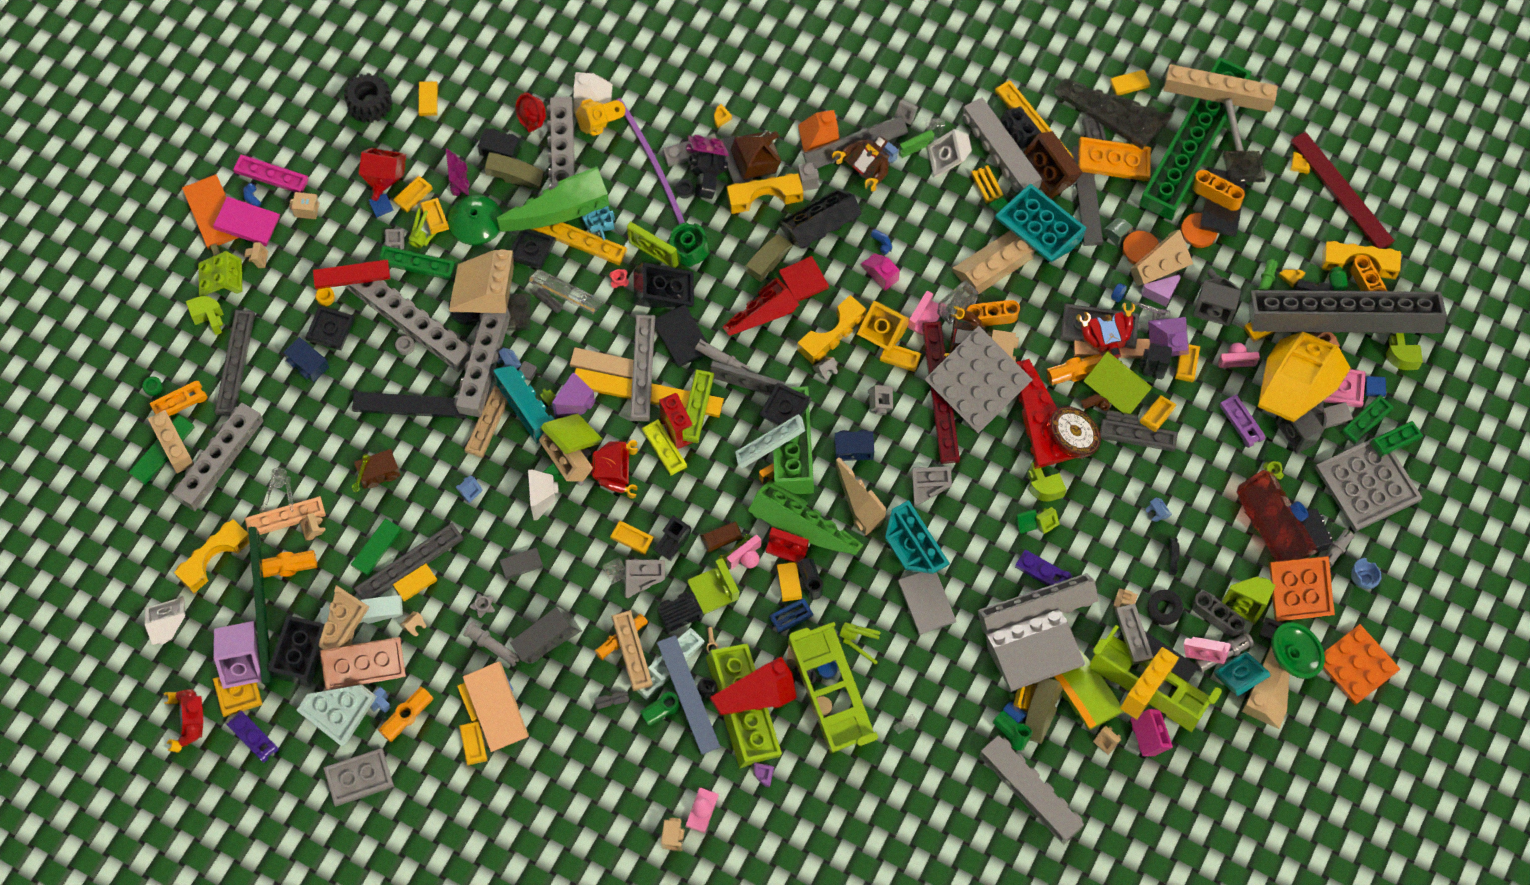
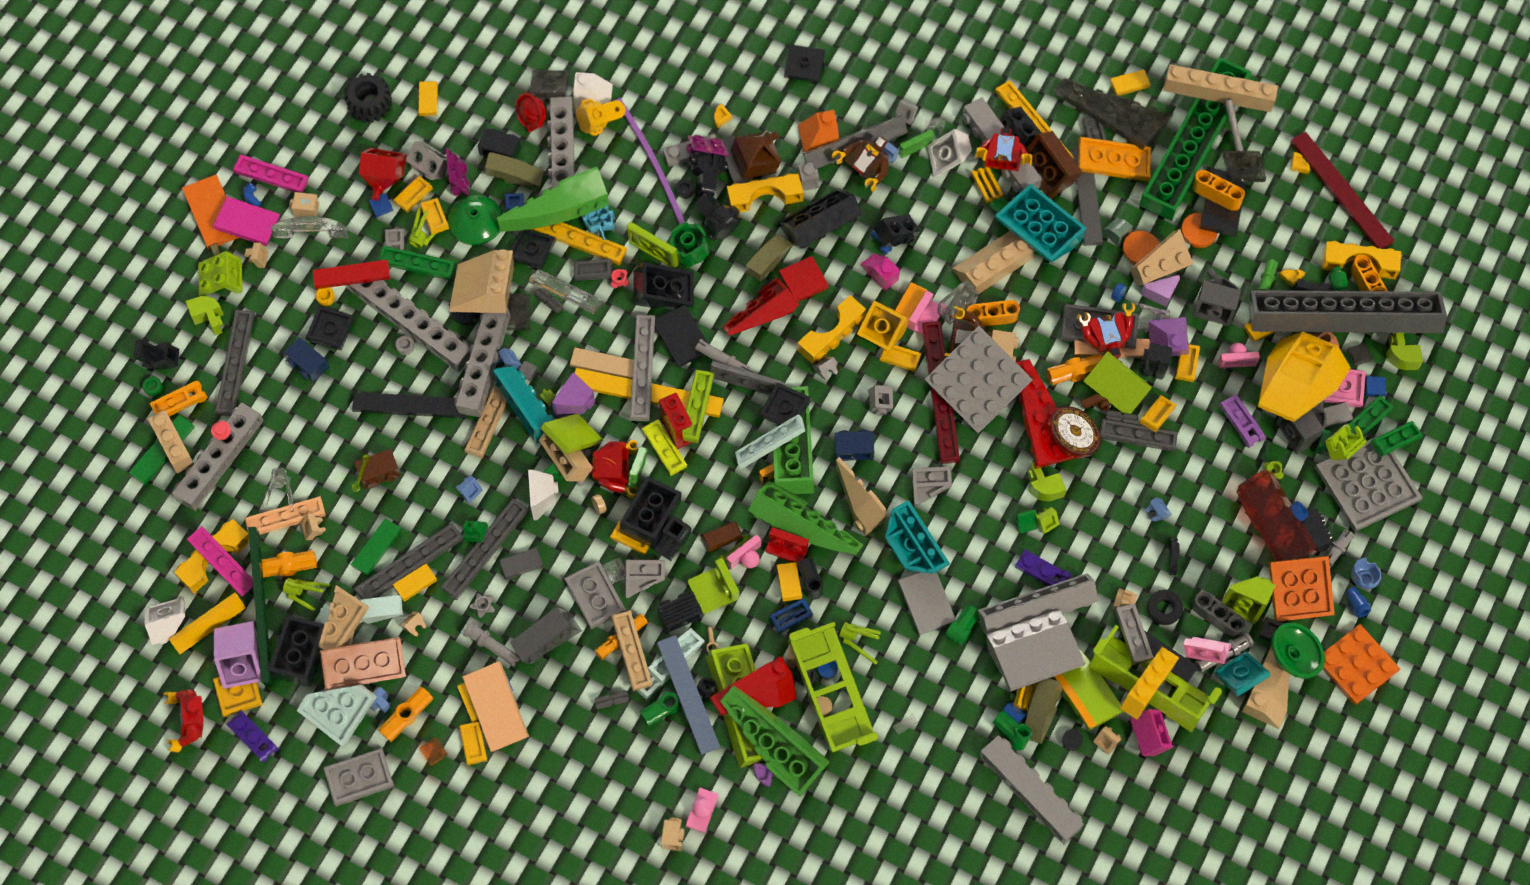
none -> black brick [133,339,180,370]
none -> yellow tile [169,593,246,654]
none -> dark pink plate [187,526,253,597]
none -> coral plate [211,421,231,440]
none -> clear slope [271,216,348,238]
none -> lime plant [283,578,330,611]
none -> light grey brick [405,141,448,180]
none -> clear orange plate [420,737,448,766]
none -> dark grey tile [441,499,529,600]
none -> green tile [462,521,488,542]
none -> blue tile [505,193,524,212]
none -> clear smoke plate [529,70,569,99]
none -> light grey tile [564,561,626,629]
none -> dark grey tile [574,259,612,281]
none -> tan tile [591,494,606,515]
none -> black brick [620,476,682,549]
none -> bright green tile [628,447,647,488]
none -> black piece [695,192,742,241]
none -> bright green wedge [721,686,830,796]
none -> black plate [784,44,825,83]
none -> black brick [874,214,920,247]
none -> light orange tile [895,282,928,318]
none -> green piece [945,605,979,646]
none -> torso [974,127,1032,172]
none -> black tile [1062,729,1083,751]
none -> green tile [1314,429,1331,455]
none -> lime hinge [1325,424,1367,460]
none -> blue cone [1346,587,1371,618]
none -> clear smoke tile [1347,343,1373,367]

